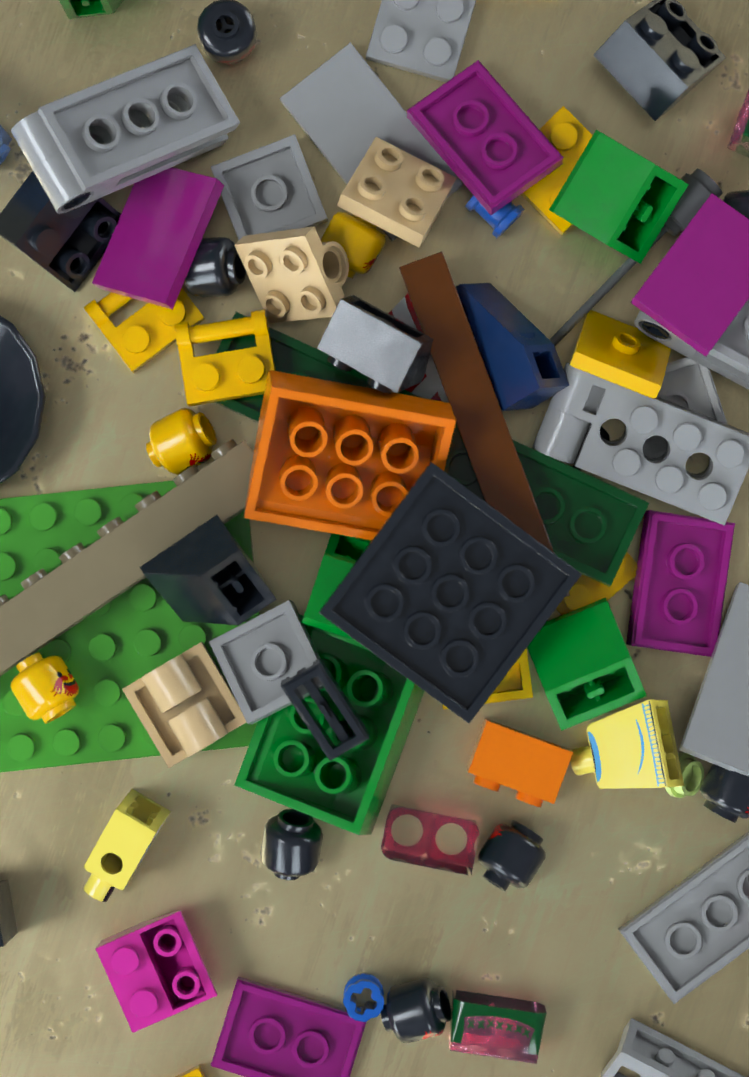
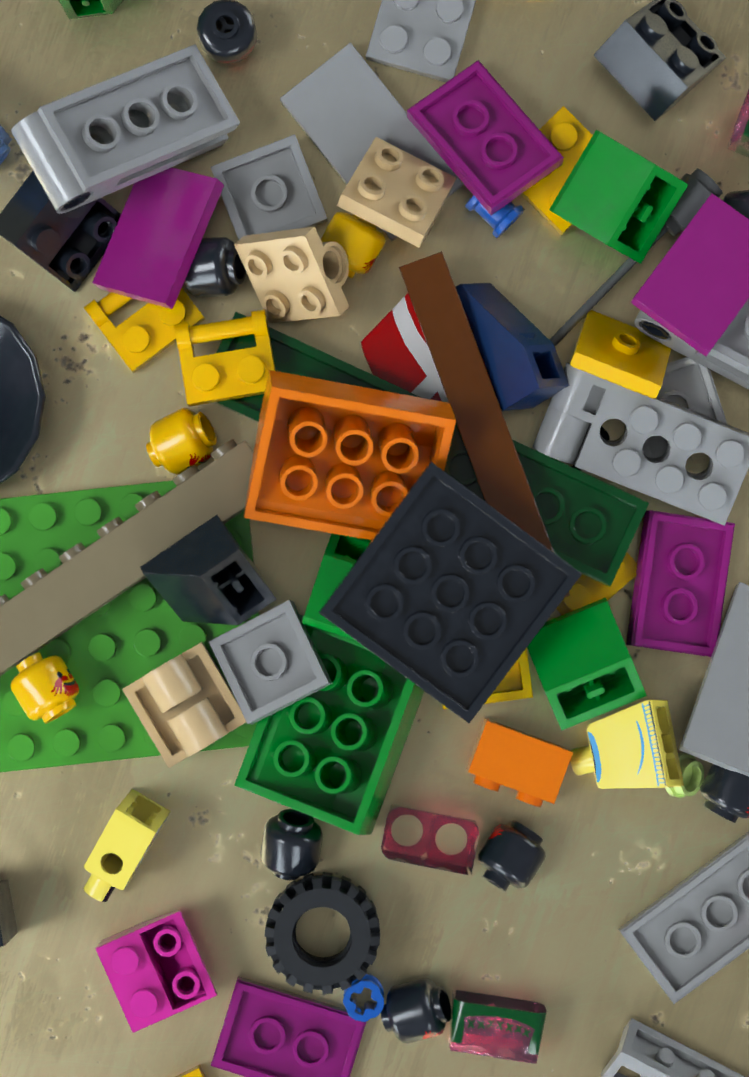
black tile [281,658,370,761] -> none
slope [317,295,433,394] -> none
none -> black tyre [264,872,380,994]

